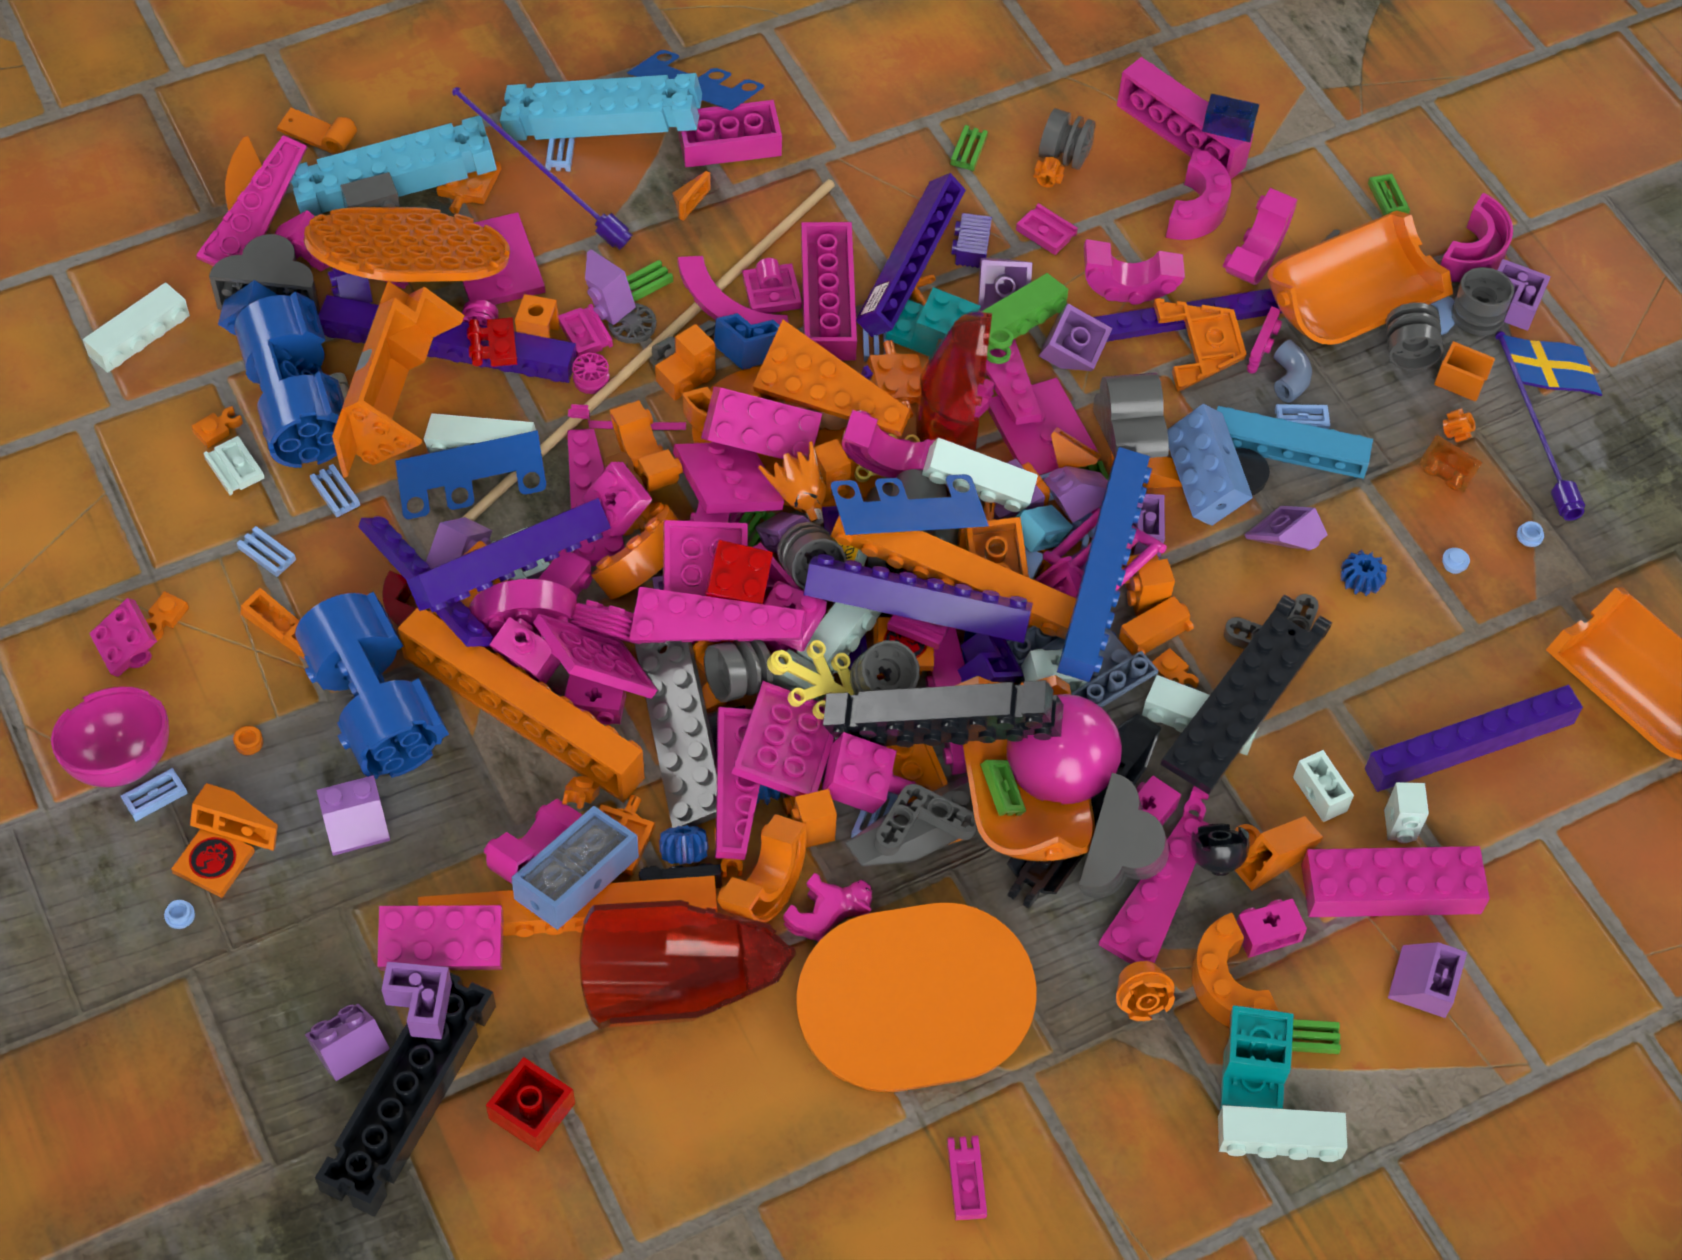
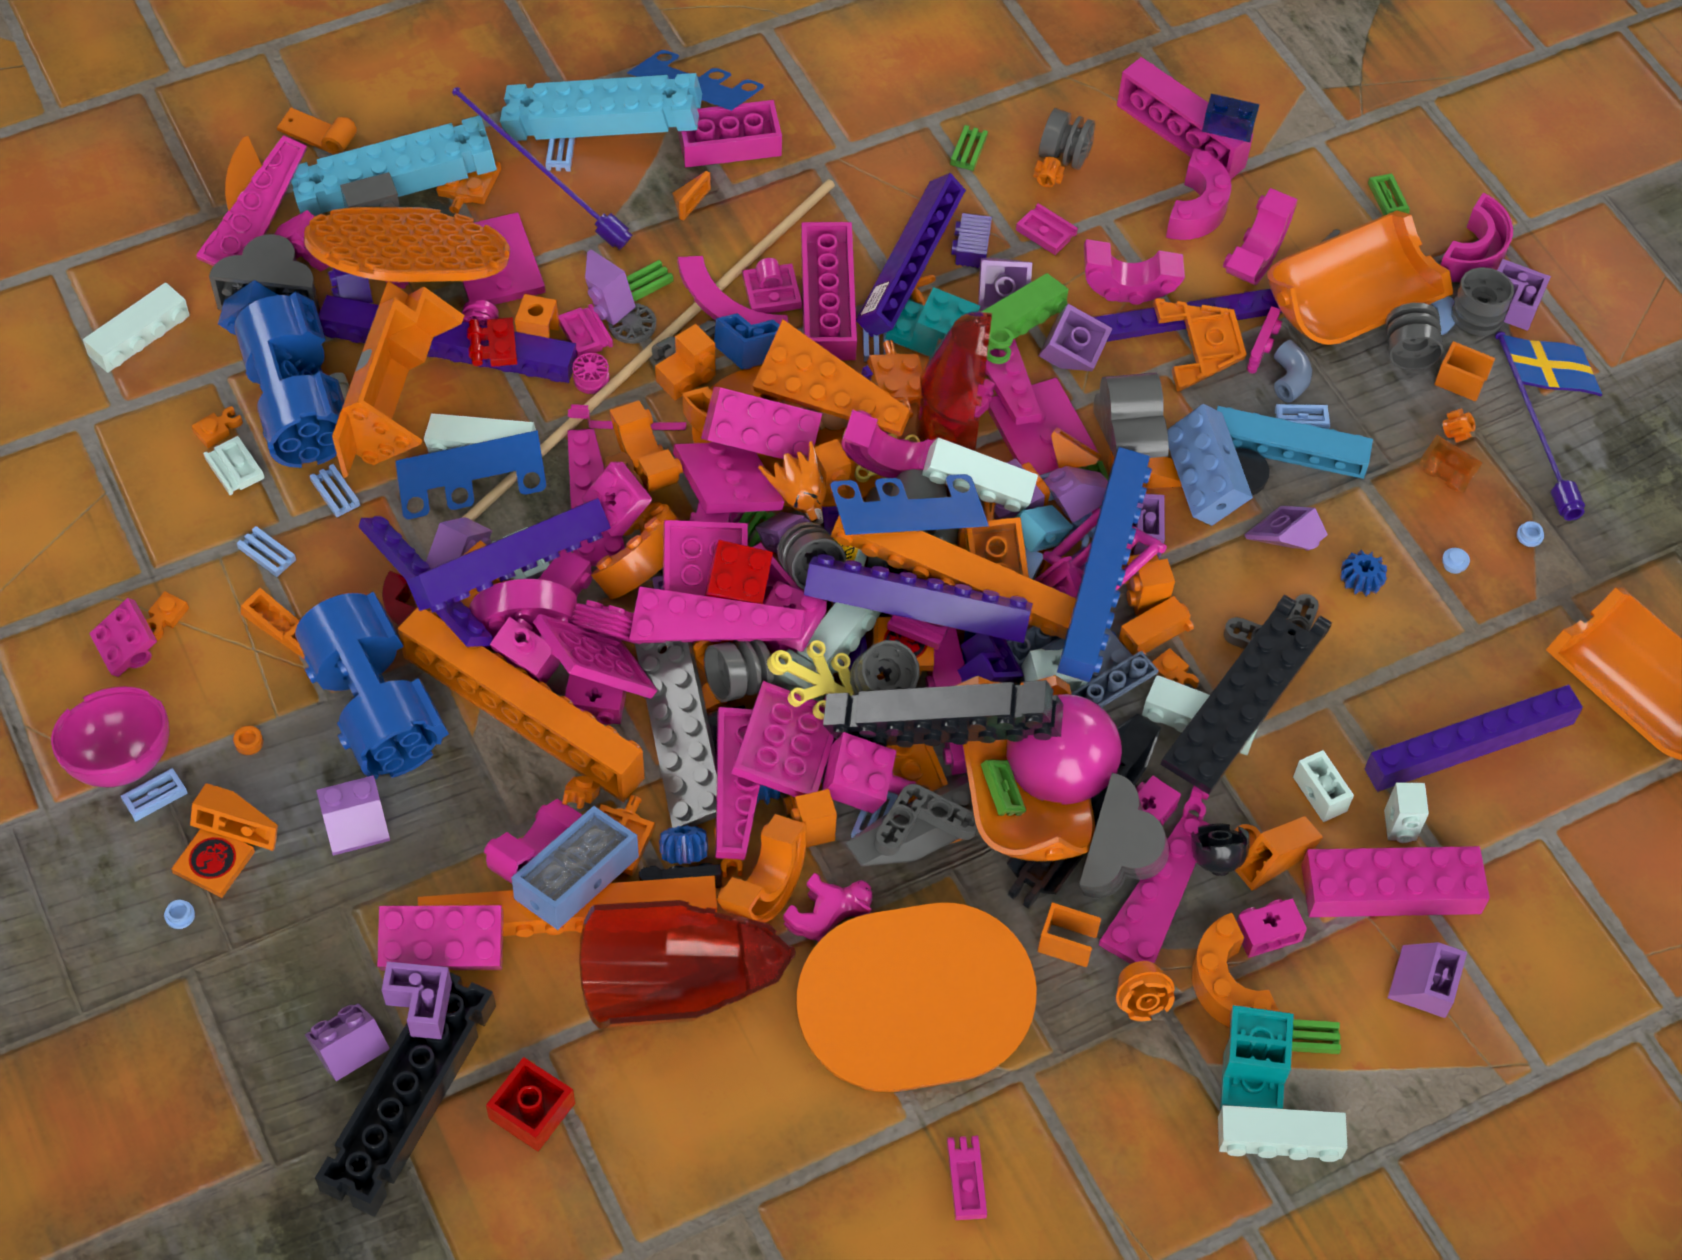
none -> orange piece [1037,902,1101,967]

